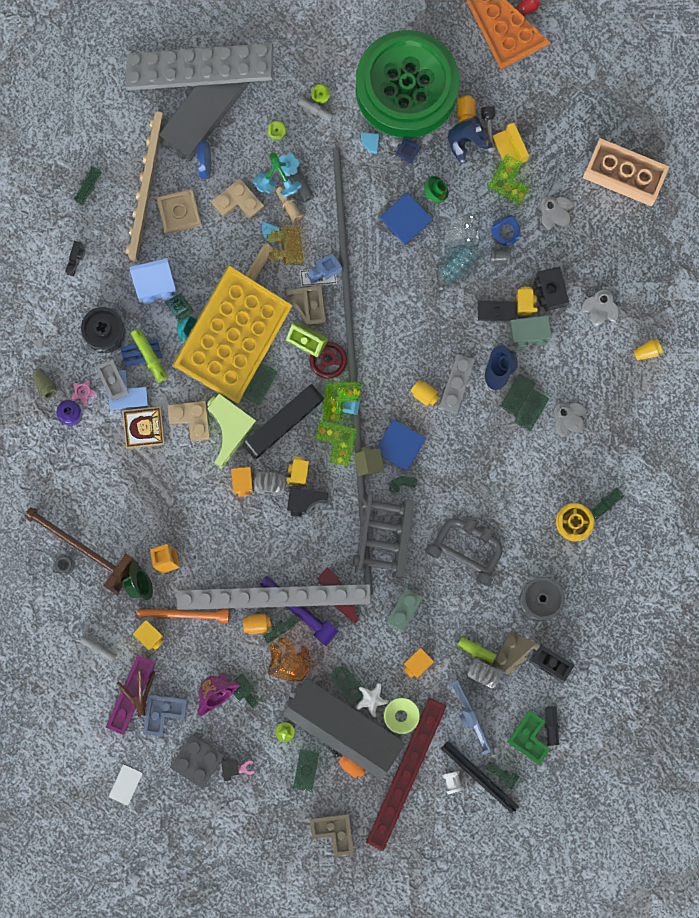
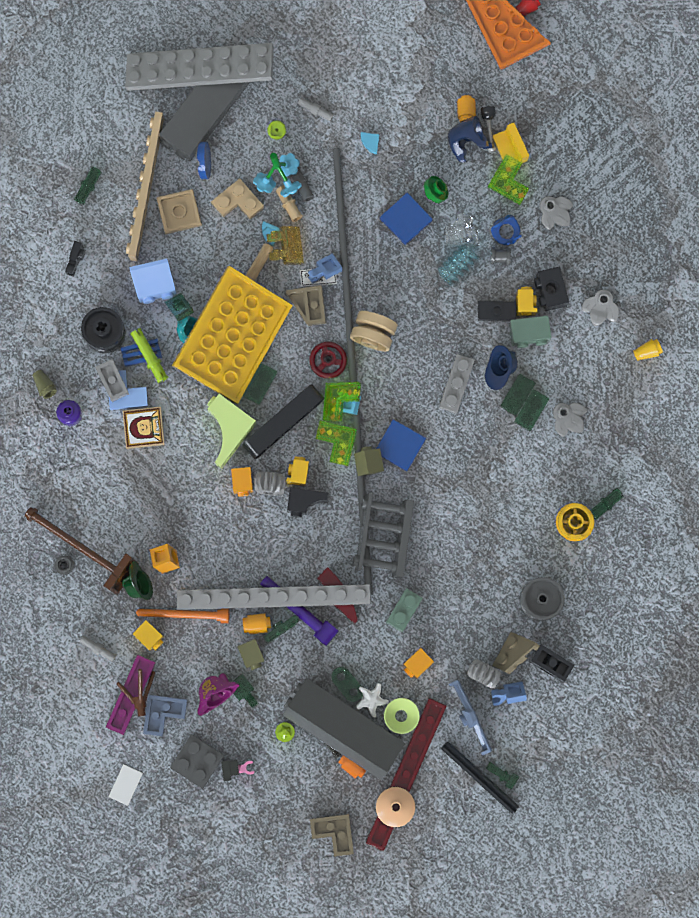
bright pink plate [71,380,96,405] -> none
tan plate [168,401,210,442] -> none
clear orange piece [267,637,311,682] -> none
lime slope [286,322,329,357] -> none
clear green plate [293,749,319,792] -> none
lime tile [311,84,330,104] -> none
green wheel [355,30,459,139] -> none
clear green arm [388,476,417,492] -> none
dark blue plate [396,138,421,164] -> none
yellow brick [410,380,440,407] -> none
dark grey bar [425,518,503,587] -> none
white bush [442,770,464,794] -> none
lime pin [457,636,497,665] -> none
green plate [507,710,550,765] -> none
black axle [544,706,560,746] -> none
light nougat brick [583,138,669,207] -> none
none -> olive brick [237,639,265,670]
none -> tan wheel [350,311,398,352]
none -> light nougat dish [376,787,415,827]
none -> medium blue plate [491,682,527,705]

